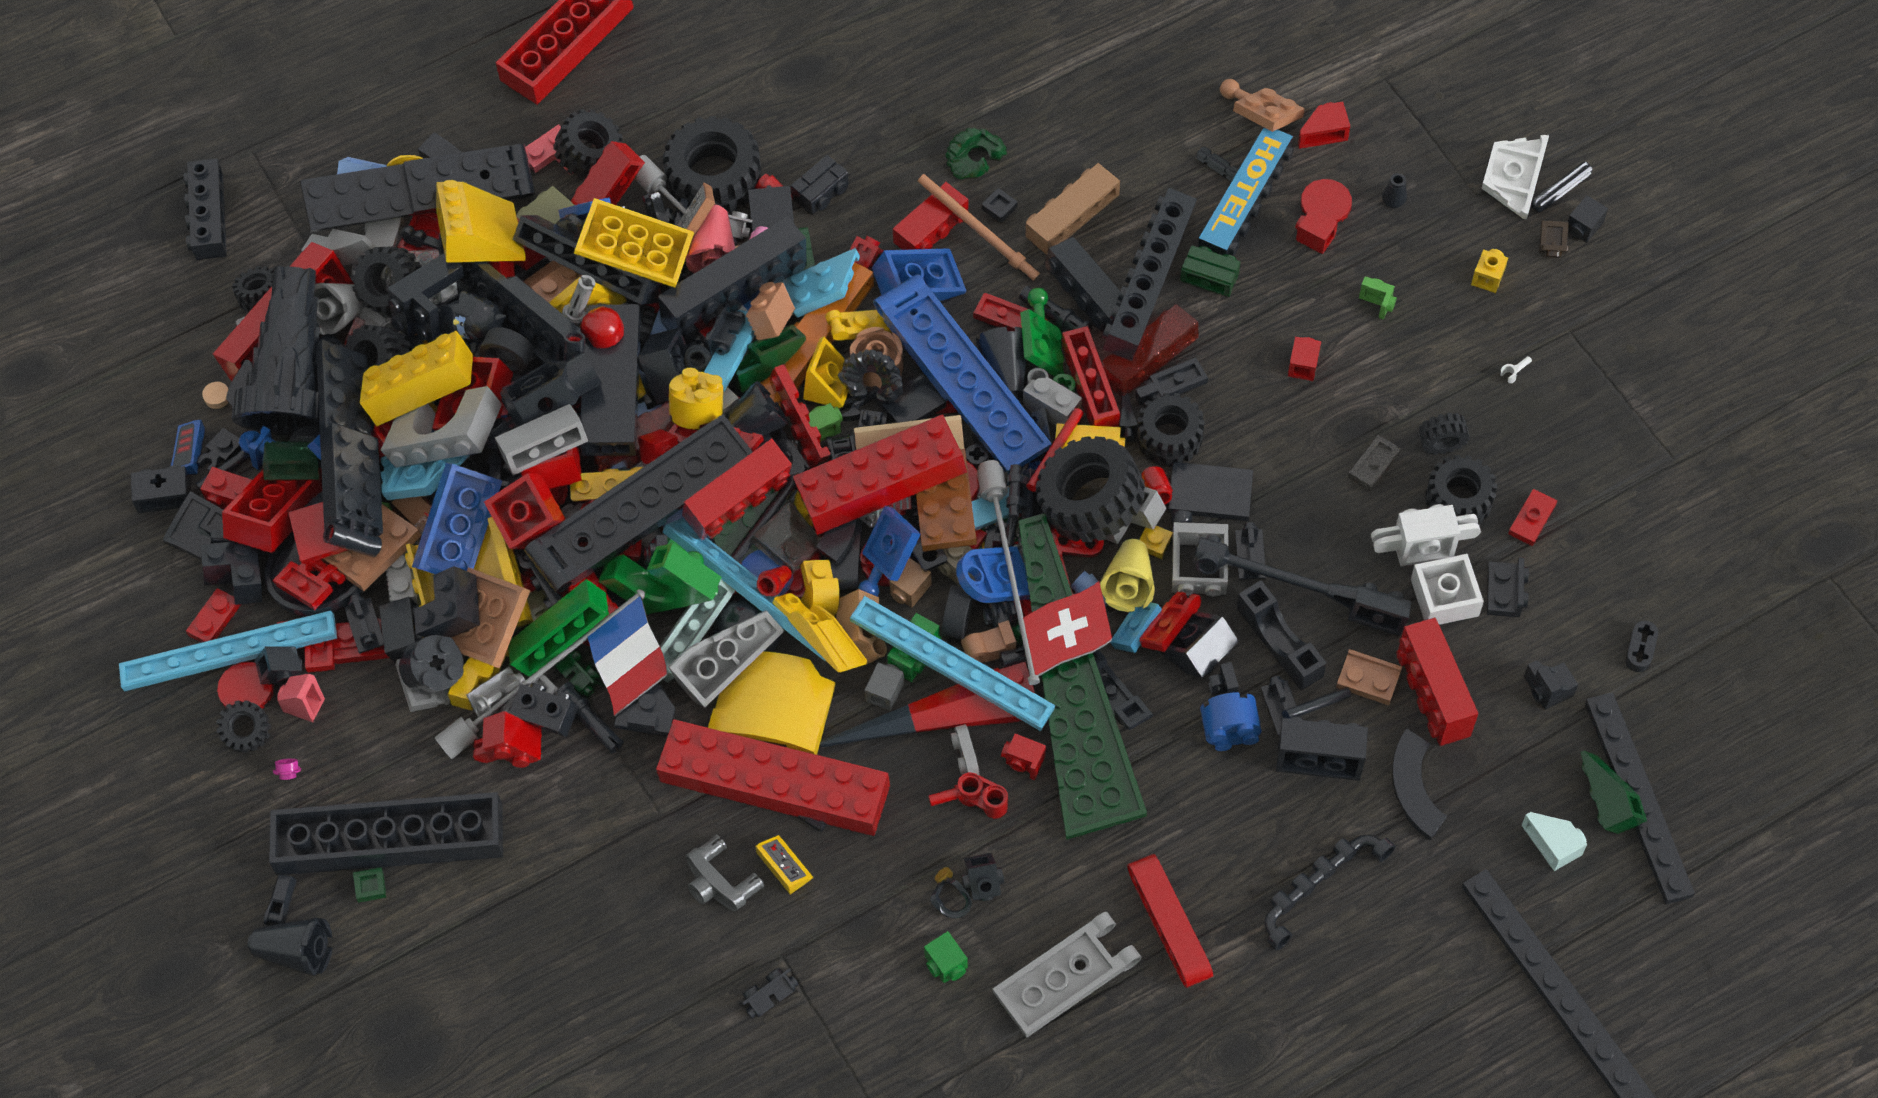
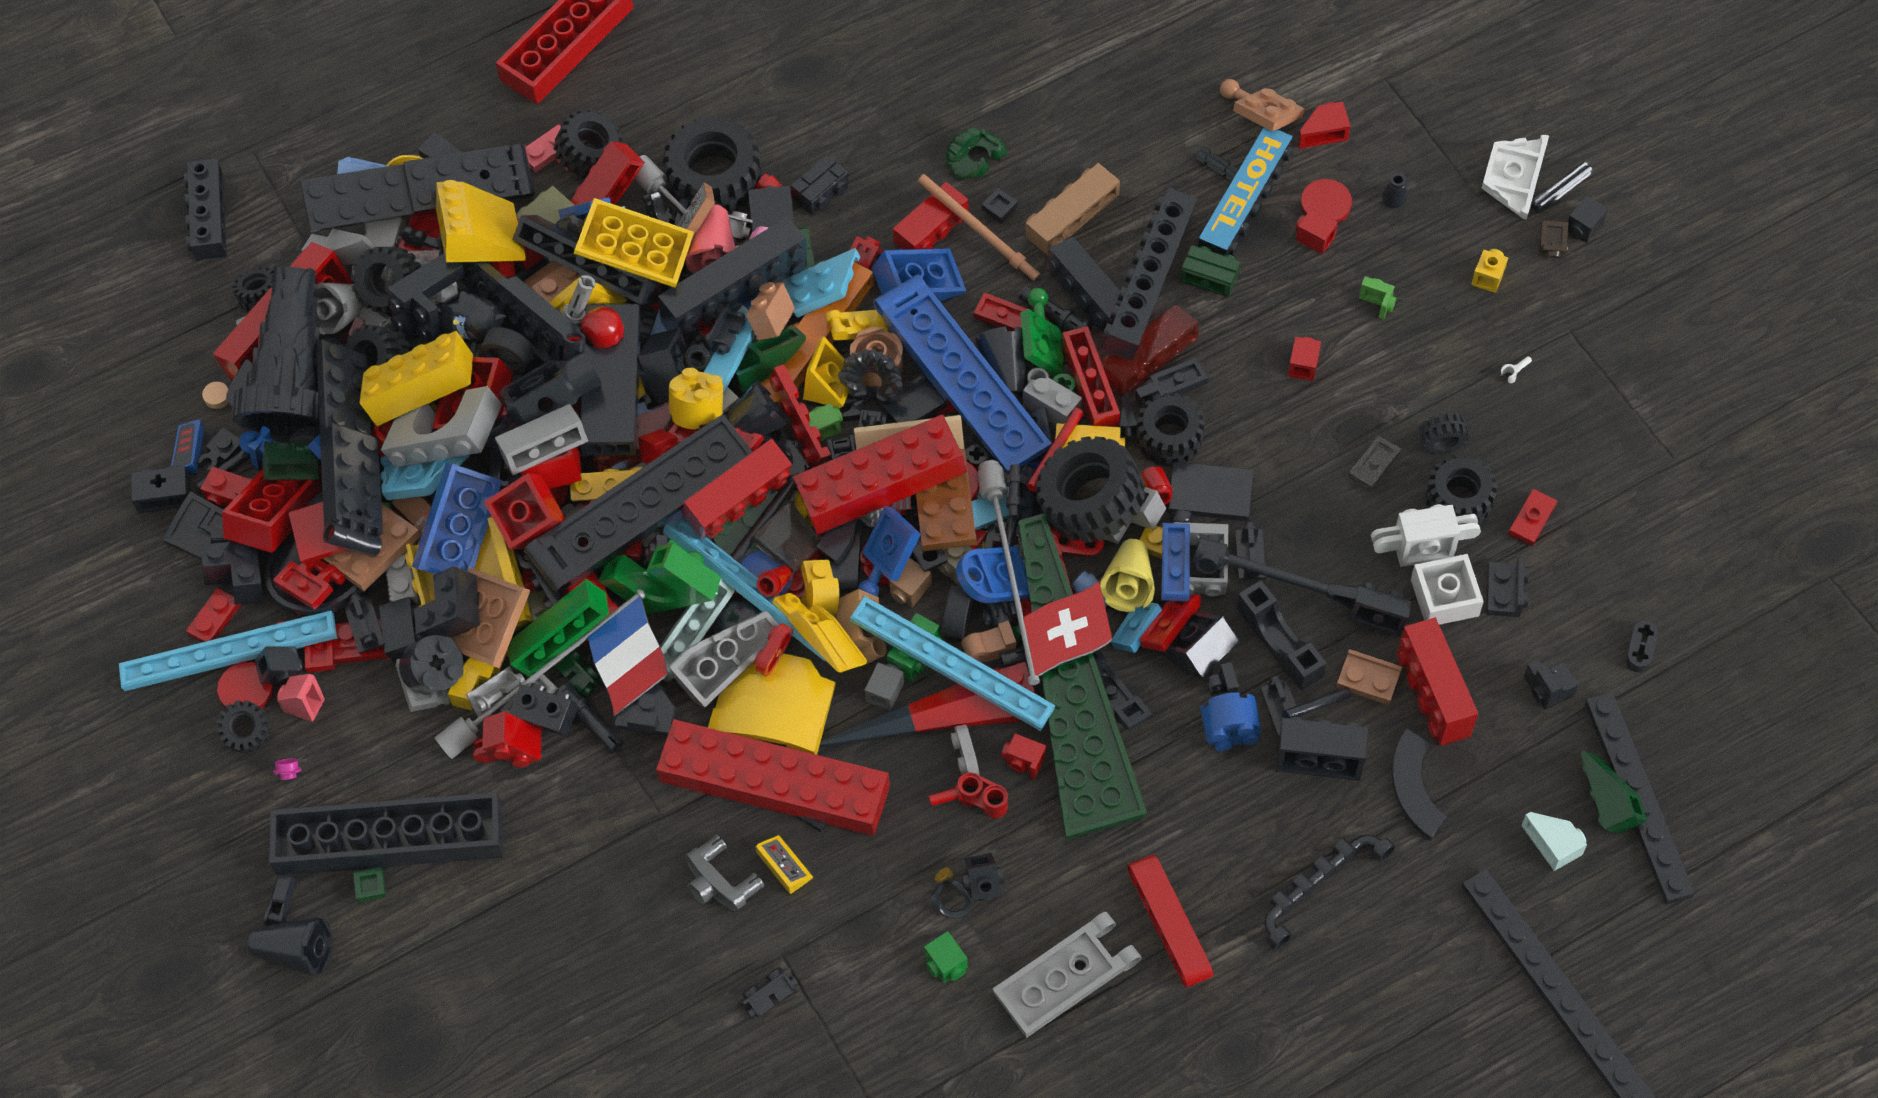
none -> red plate [754,623,794,677]
none -> blue tile [1161,523,1190,601]

